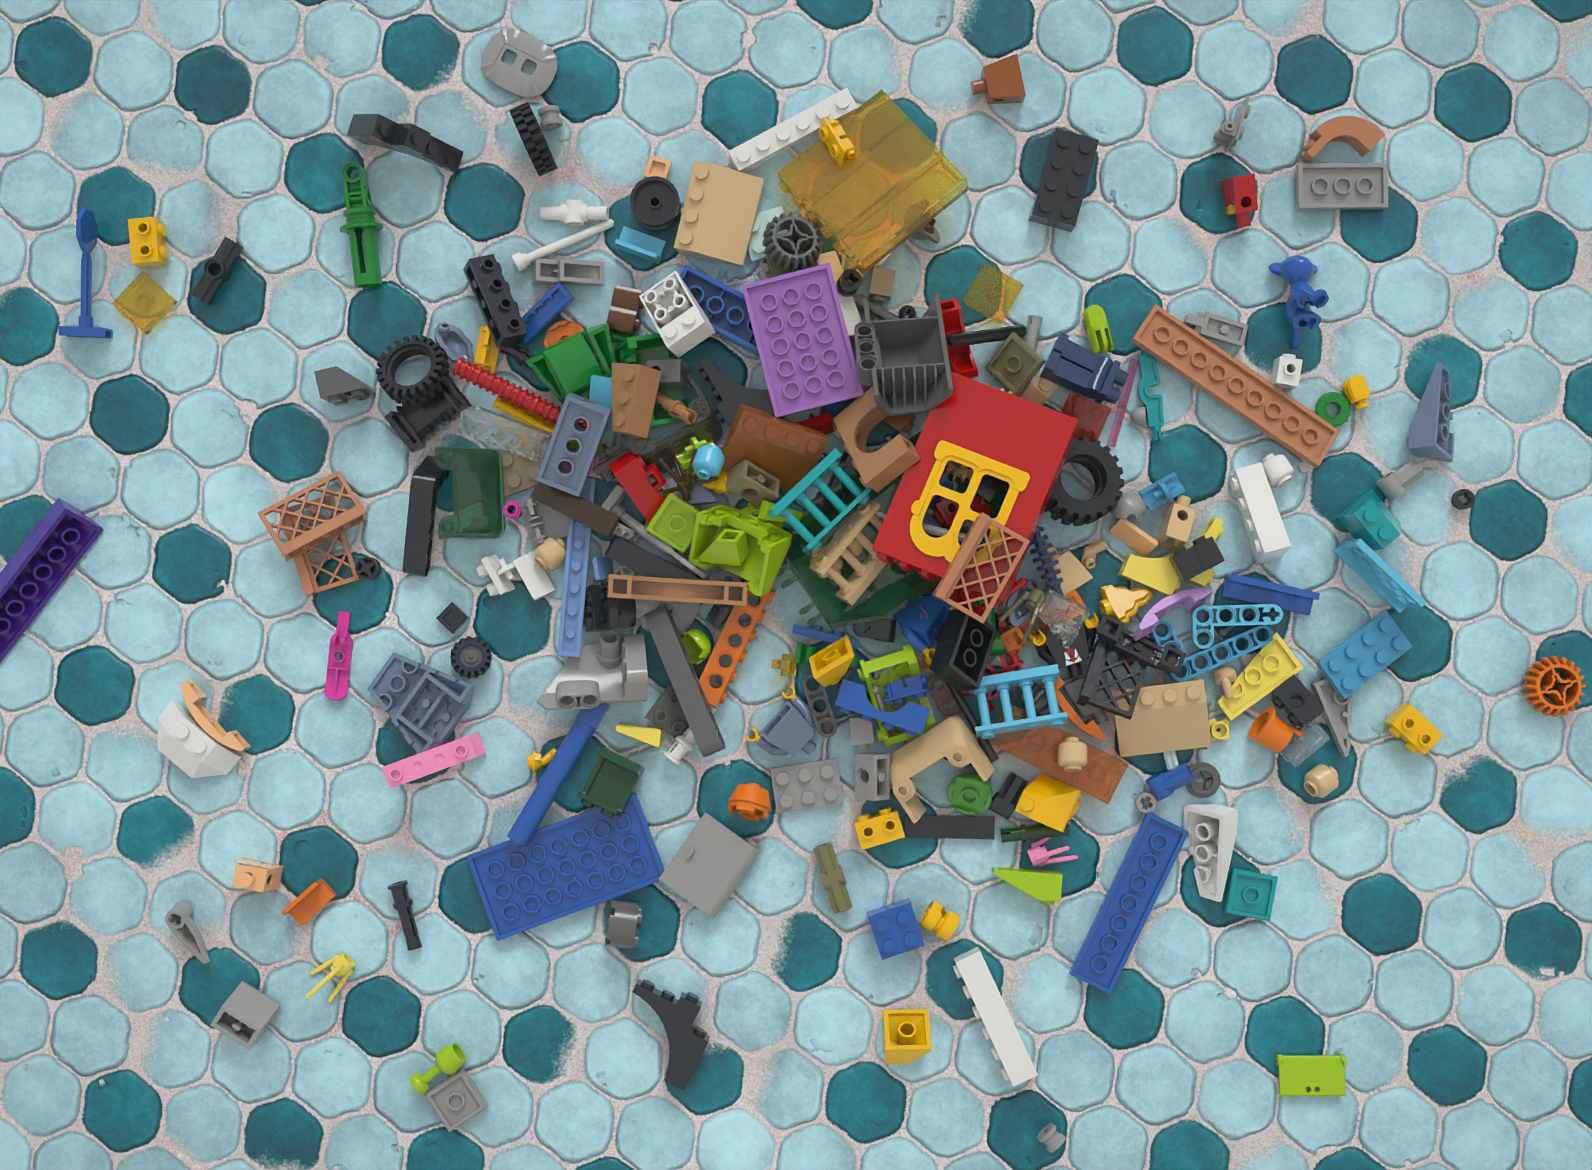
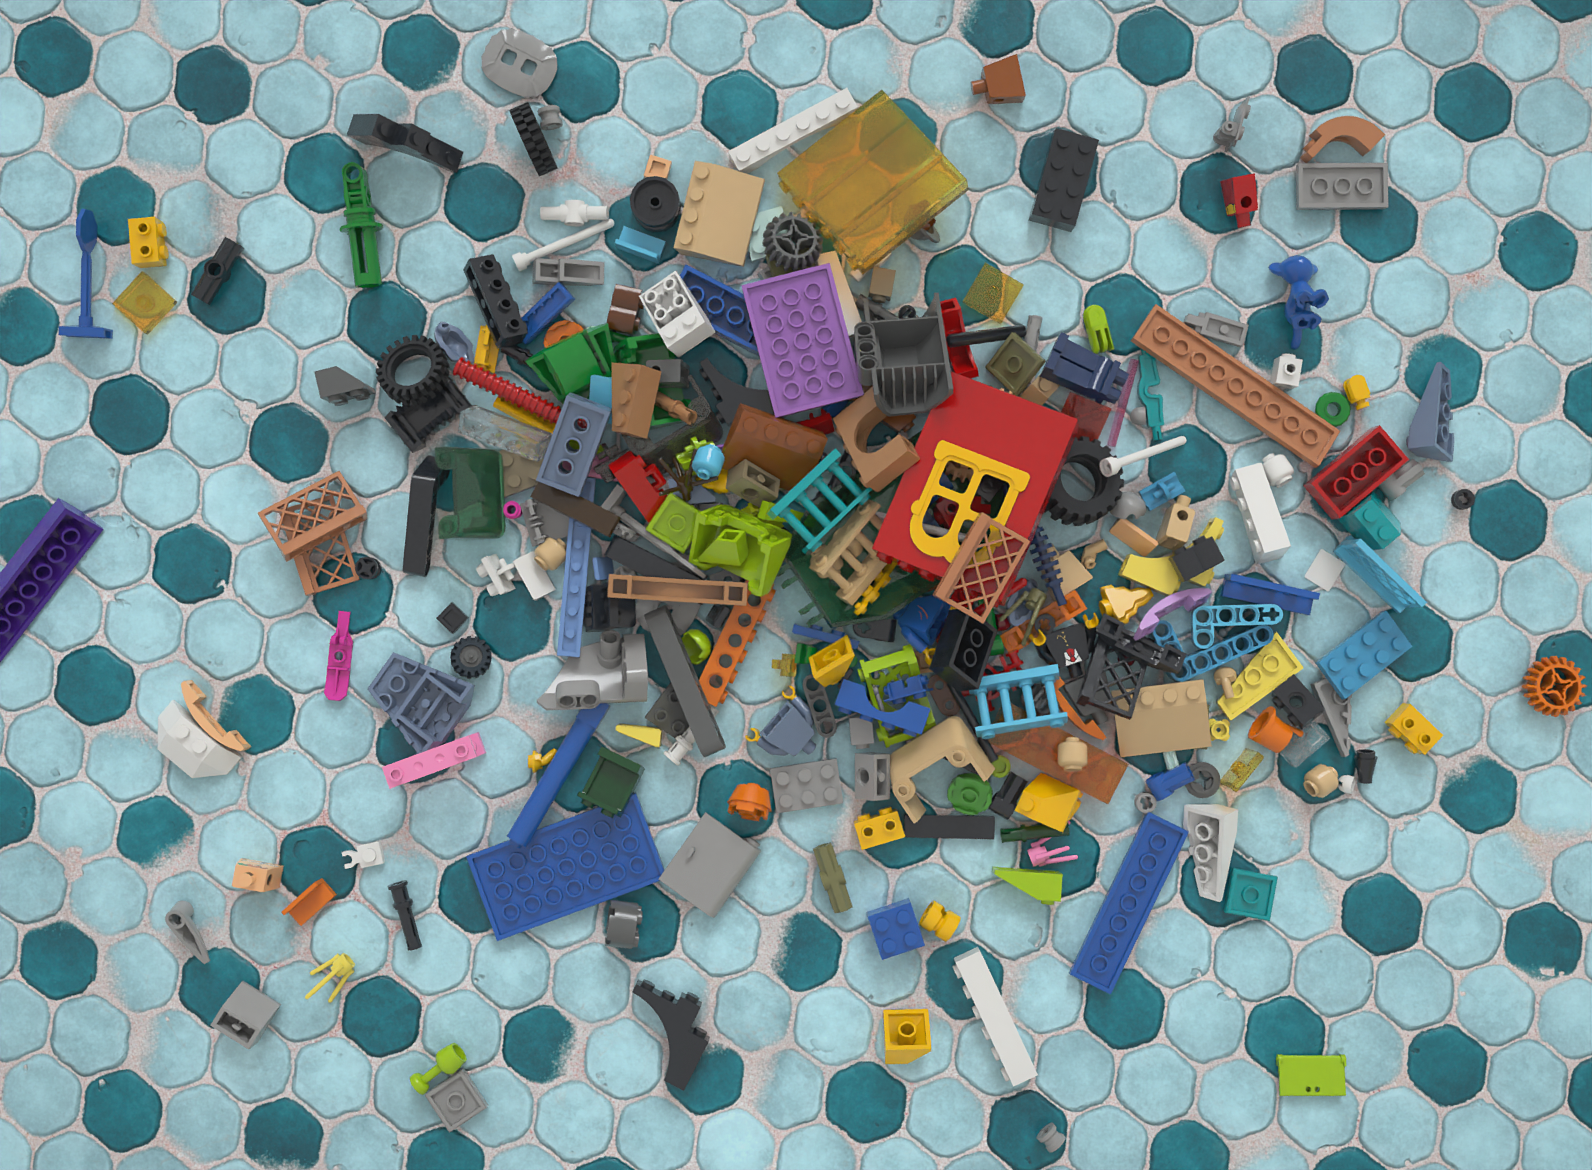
yellow hinge [819,117,856,166] -> none
black wheel [836,269,863,297] -> none
clear slope [1038,590,1091,649] -> none
none -> white plate [342,840,385,869]
none -> yellow piece [854,562,897,616]
none -> lime tile [991,755,1011,778]
none -> white piece [1100,436,1187,477]
none -> clear yellow plate [1220,748,1264,792]
none -> red brick [1303,425,1409,520]
none -> white sticker [1304,549,1345,591]
none -> white hinge [1338,775,1356,794]
none -> black cone [1354,749,1378,784]

